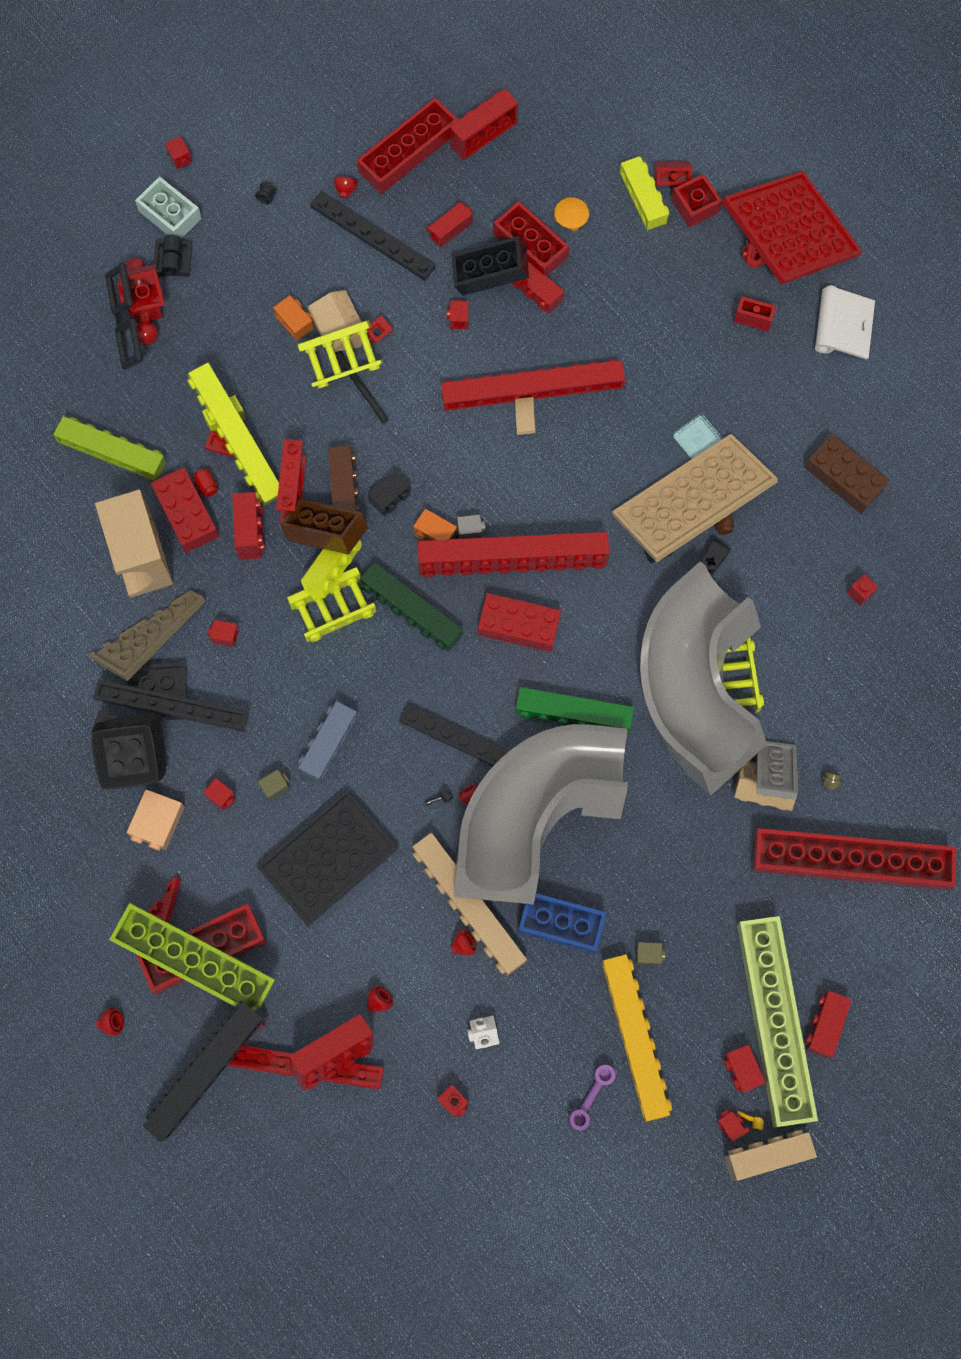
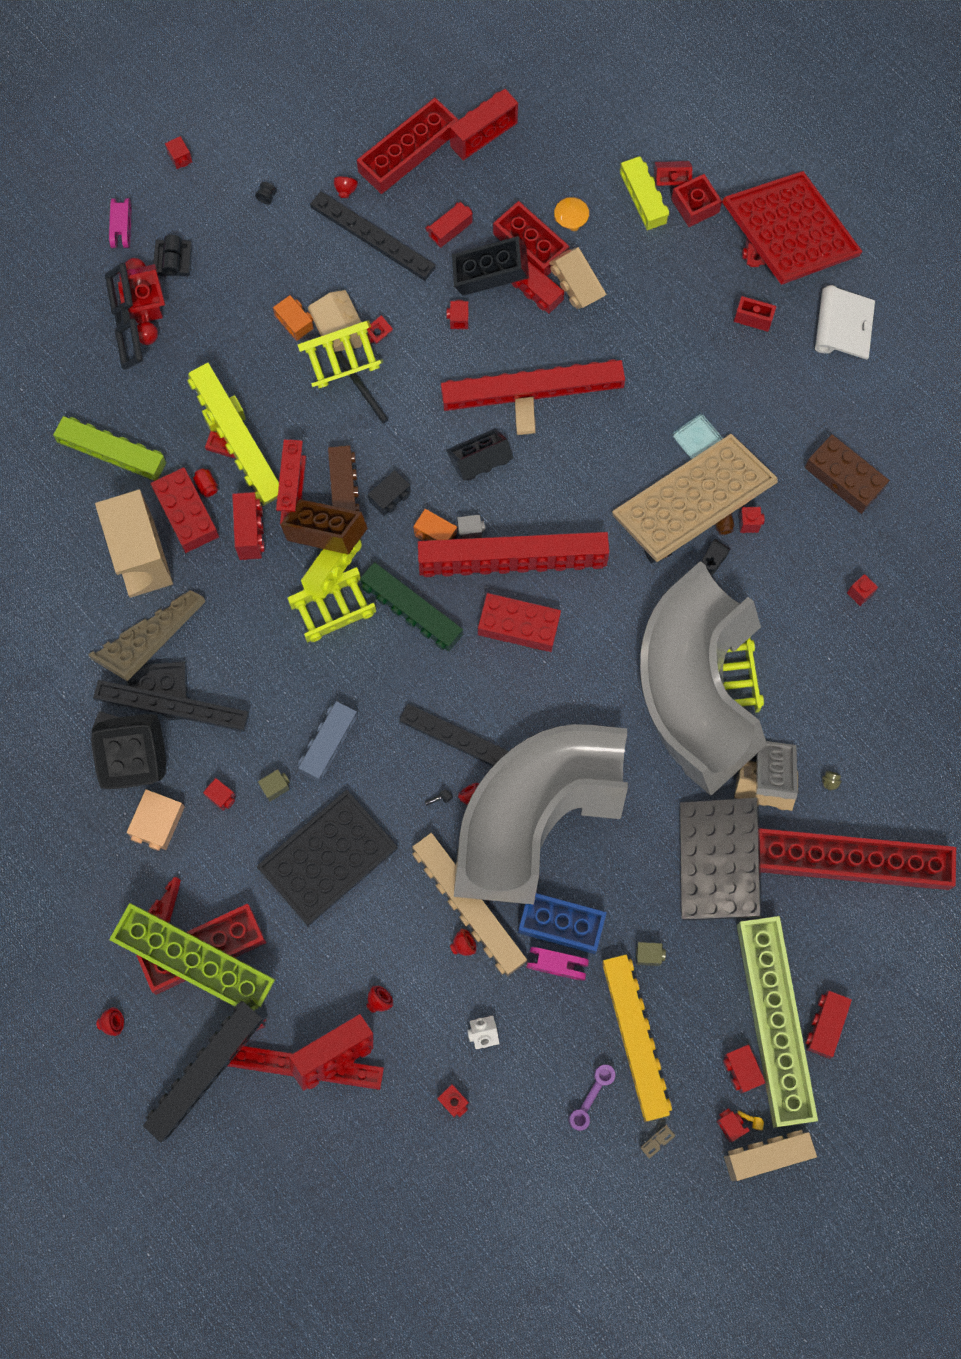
light aqua brick [135,177,202,239] -> none
red brick [208,620,239,648] -> none
green brick [515,687,634,734] -> none
none -> dark pink piece [109,198,132,248]
none -> black slope [446,428,514,481]
none -> dark pink piece [526,947,589,981]
none -> tan slope [549,247,607,309]
none -> dark tan piece [640,1124,675,1159]
none -> plate [680,798,762,921]
none -> red brick [739,507,765,533]

